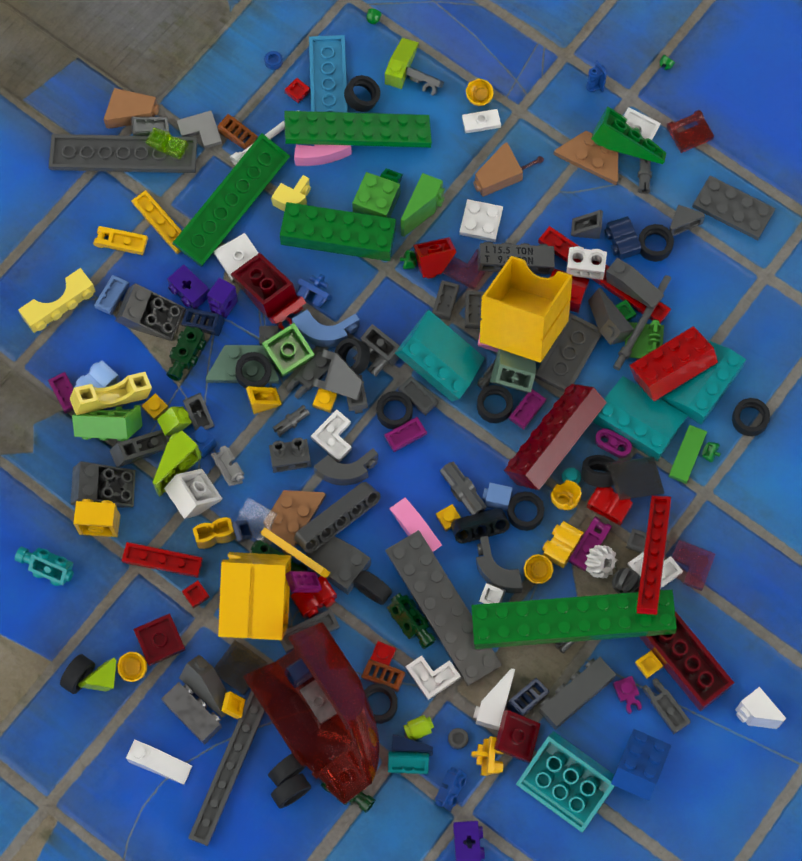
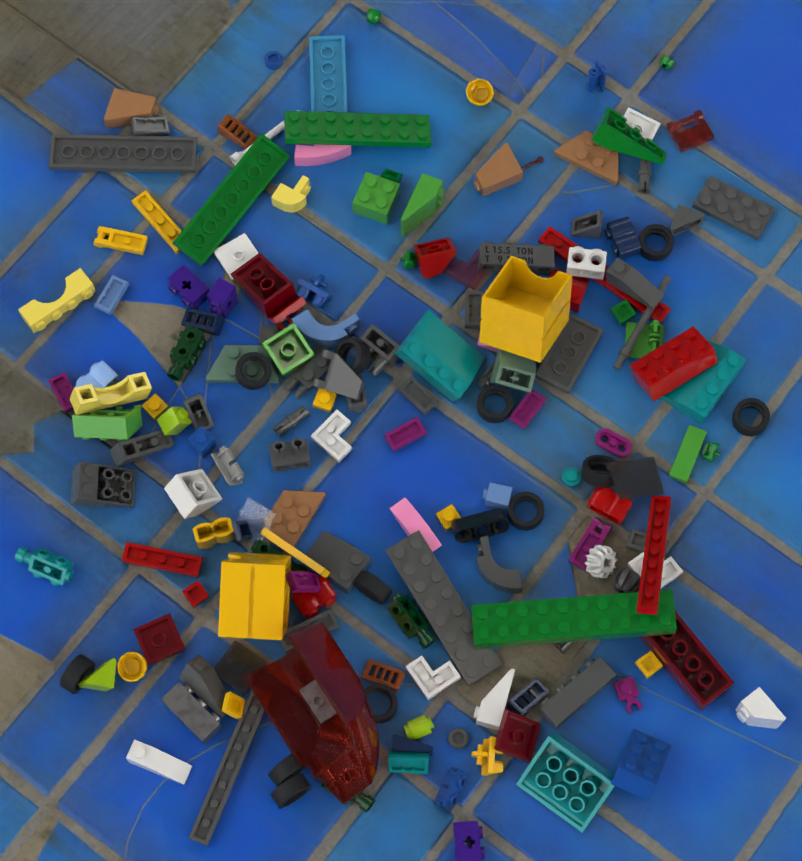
yellow brick [73,499,121,537] -> none
dark grey slope [115,283,185,341] -> none
clear neon green slope [145,127,189,159] -> none
lime slope [153,430,201,497] -> none
light grey tile [177,111,222,149] -> none
yellow slope [246,386,282,414] -> none
green brick [280,202,396,261] -> none
dark blue brick [284,655,318,689] -> none
red plate [285,78,310,103] -> none
dark grey beam [294,482,380,553] -> none
dark grey arch [313,448,378,486] -> none
black tyre [344,75,381,112] -> none
red plate [370,641,396,666] -> none
black tyre [376,391,413,429] -> none
lime slope [385,38,419,89] -> none
dark grey plate [406,67,444,95] -> none
dark grey plate [432,280,460,321] -> none
dark grey piece [440,461,487,515] -> none
white plate [459,199,503,242] -> none
white plate [462,109,501,134] -> none
white plate [479,583,506,604] -> none
dark red brick [504,384,607,490] -> none
yellow hair [523,554,554,584] -> none
yellow brick [542,521,584,568] -> none
yellow hair [551,480,582,510] -> none
dark grey slope [588,288,634,345] -> none
teal slope [592,376,688,462] -> none
dark grey hinge [642,678,691,734] -> none
clear pink plate [672,540,715,591] -> none

